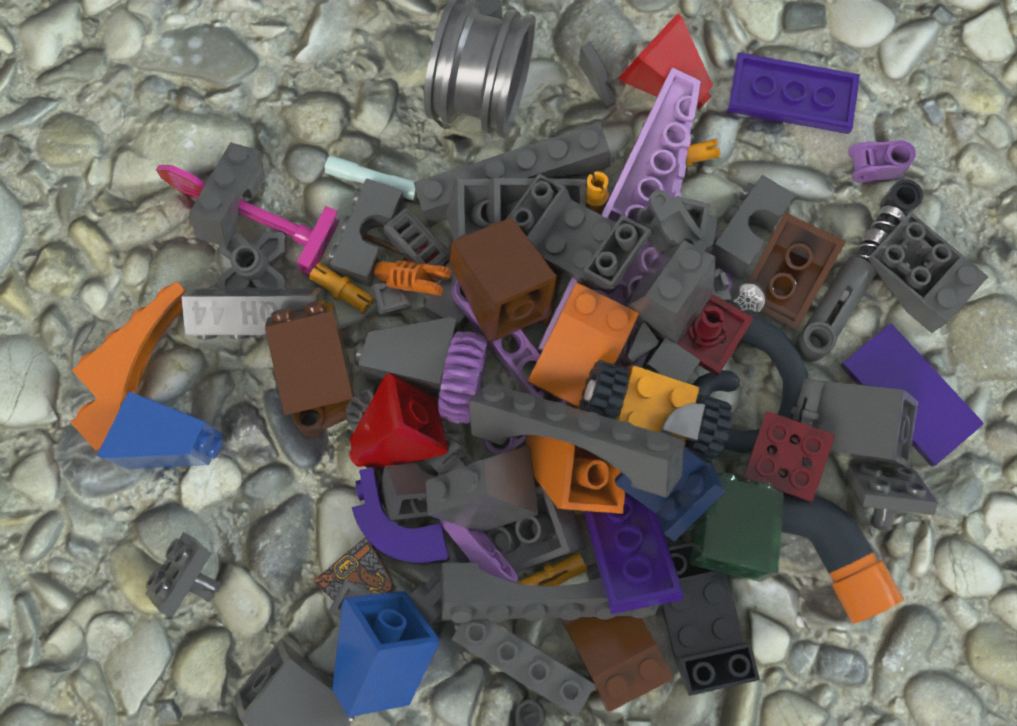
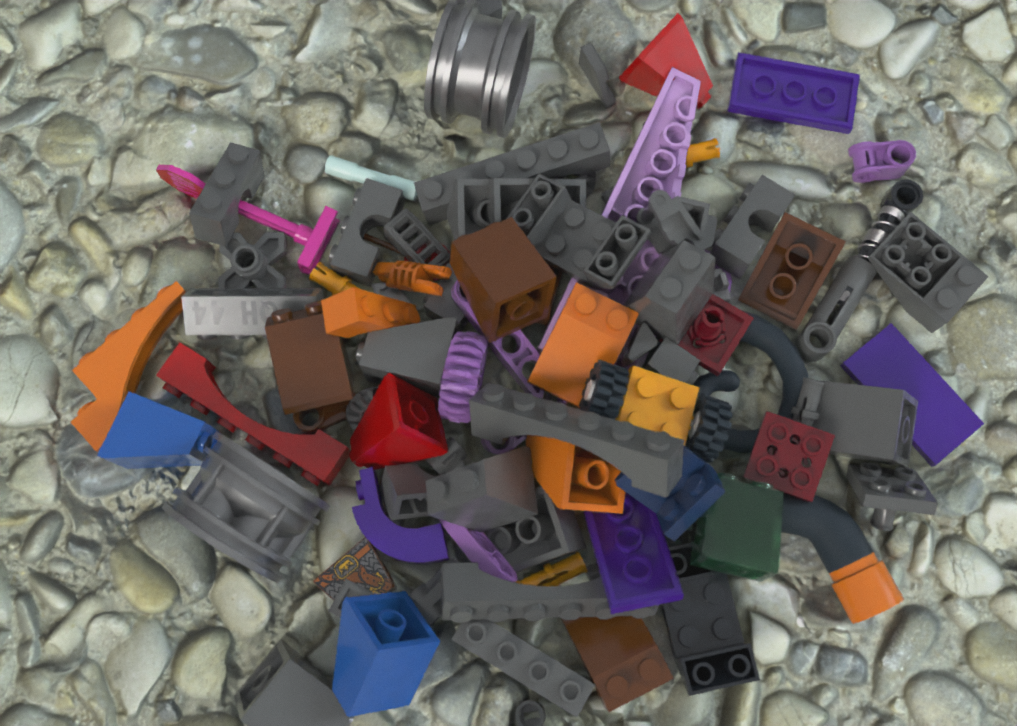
dark grey plate [145,532,221,618] -> none
light orange pin [586,171,609,215] -> none
flat silver tile [659,404,705,441] -> none
dark grey tile [731,282,766,314] -> none
none -> red arch [156,342,350,486]
none -> flat silver wheel [162,431,331,583]
none -> orange arch [321,287,420,338]

